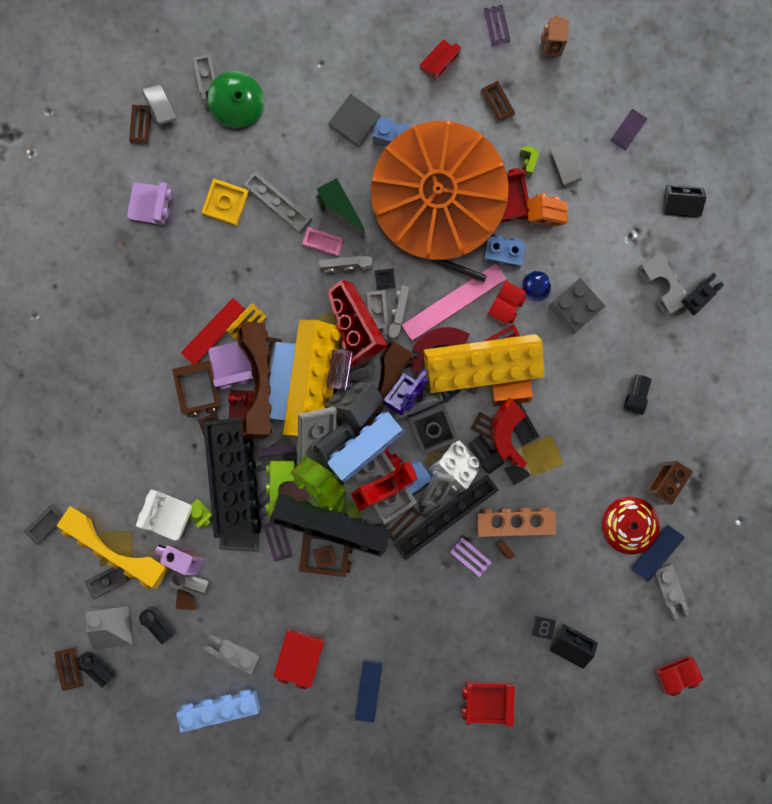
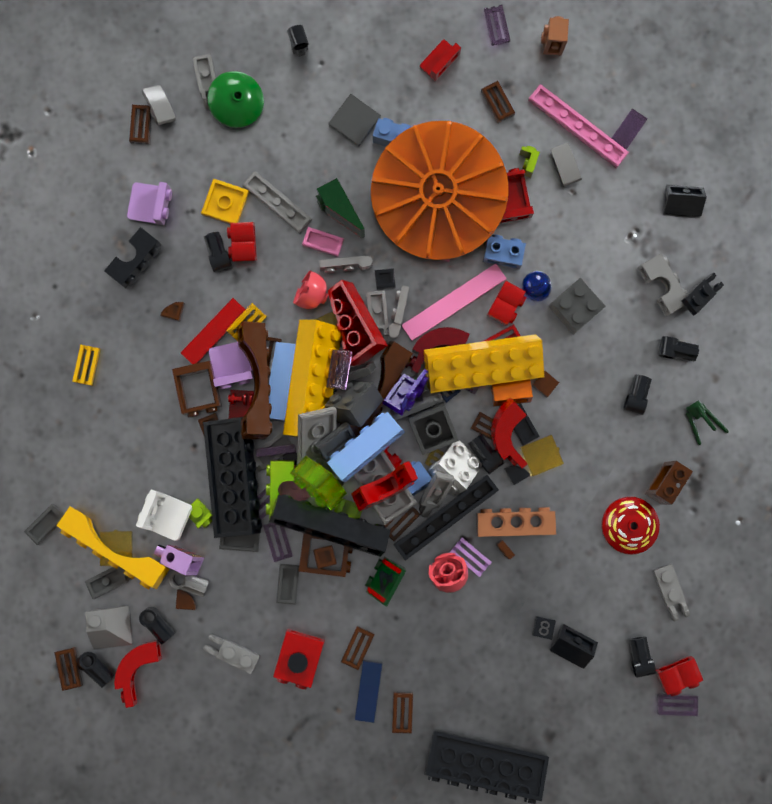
light blue brick [176,689,260,733] -> none
black bar [432,260,487,282] -> none
red panel [462,682,515,727] -> none
orange brick [528,193,568,227] -> none
dark blue tile [632,525,685,582] -> none
none -> yellow tile [72,344,100,386]
none -> black arch [104,227,161,288]
none -> red arch [114,640,162,708]
none -> reddish brown tile [160,302,185,322]
none -> black piece [204,232,232,272]
none -> red brick [227,222,257,262]
none -> dark grey tile [276,564,299,605]
none -> black piece [287,25,309,57]
none -> black tile [288,652,308,673]
none -> coral cylinder [293,270,328,309]
none -> reddish brown tile [341,626,375,670]
none -> dark green slope [365,556,406,607]
none -> reddish brown tile [392,692,413,734]
none -> black bracket [424,731,549,804]
none -> coral cylinder [429,553,468,593]
none -> bright pink tile [528,84,629,168]
none -> reddish brown tile [532,371,560,398]
none -> black piece [629,636,656,678]
none -> clear purple tile [657,694,698,716]
none -> black piece [658,336,699,362]
none -> dark green plant [685,400,729,445]

